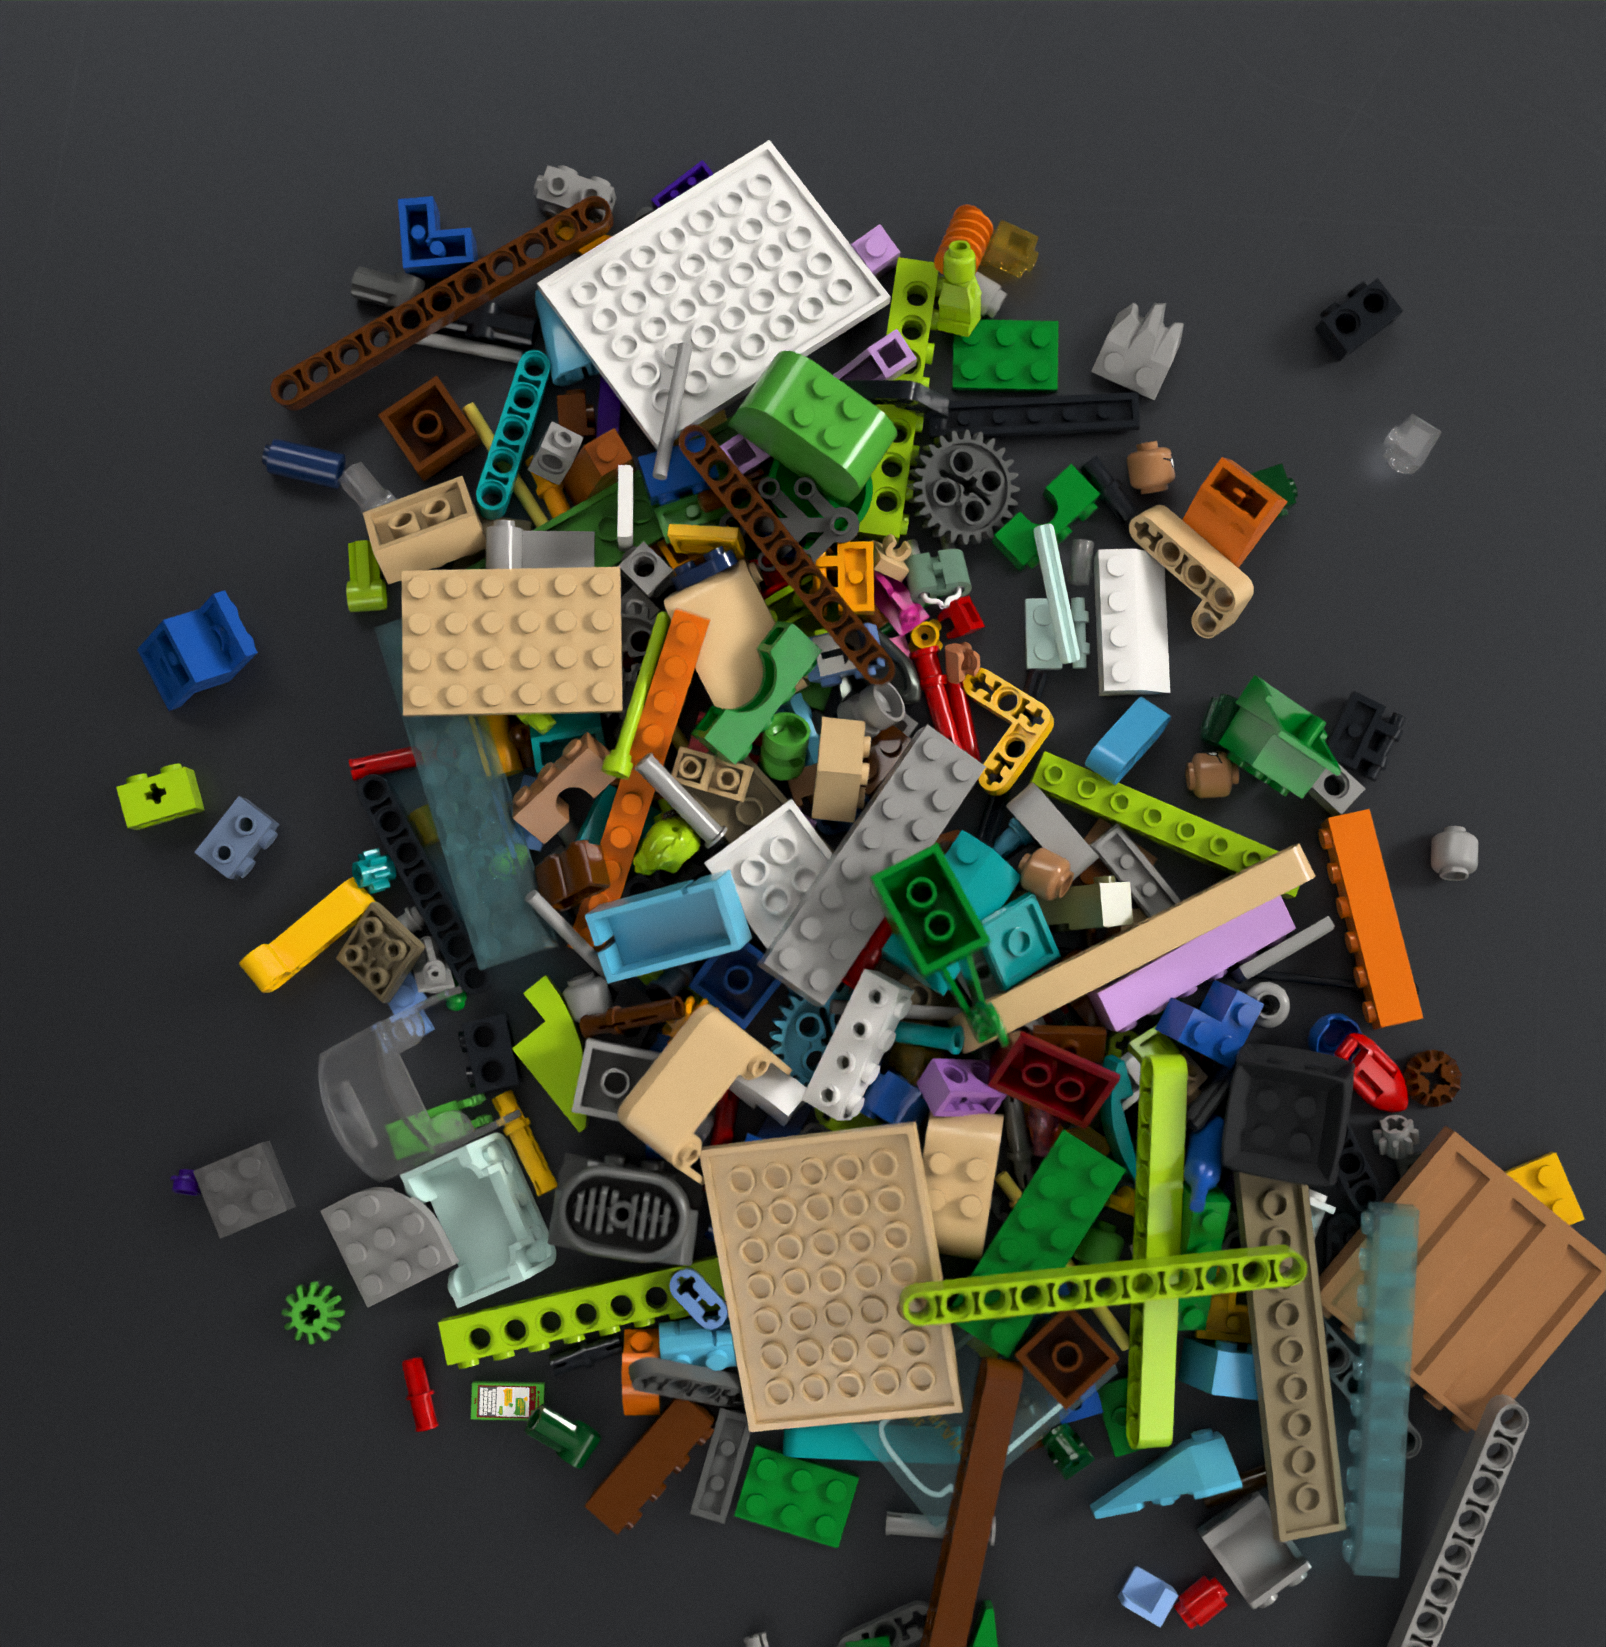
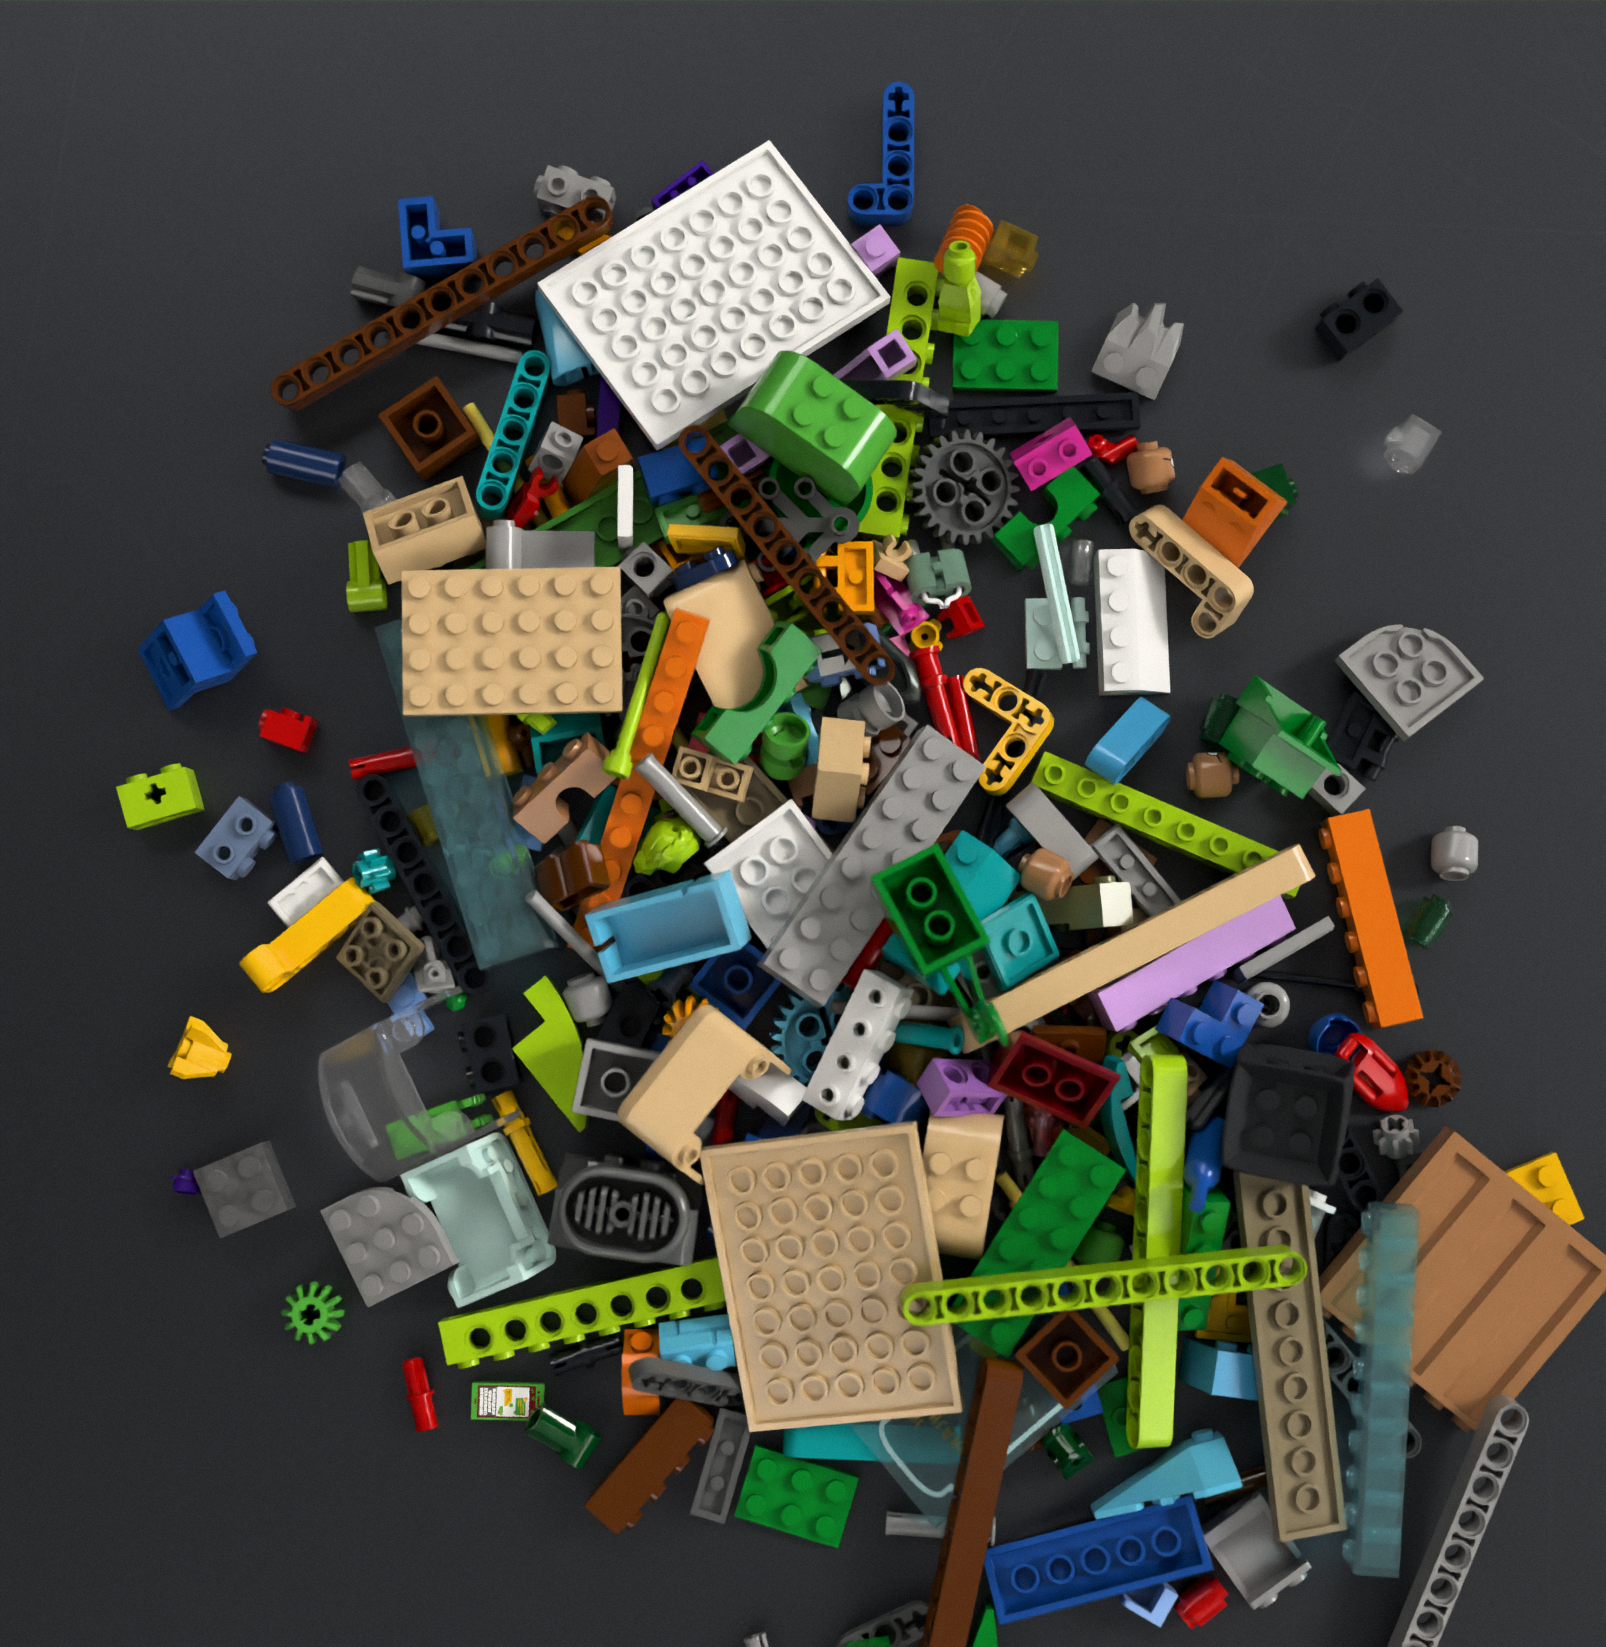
reddish brown pin [580,996,685,1038] -> none
light grey bar [652,343,693,480] -> none
medium blue beam [670,1267,728,1329] -> none
nougat piece [945,642,980,684] -> none
none -> yellow brick [167,1016,232,1079]
none -> red brick [258,707,319,754]
none -> white plate [267,857,344,928]
none -> dark blue brick [268,781,324,864]
none -> red plate [507,467,559,529]
none -> blue beam [847,81,914,226]
none -> blue arch [984,1495,1214,1625]
none -> dark pink brick [1010,417,1093,491]
none -> red arm [1087,434,1139,464]
none -> light grey plate [1335,624,1484,742]
none -> clear green brick [1403,894,1454,949]

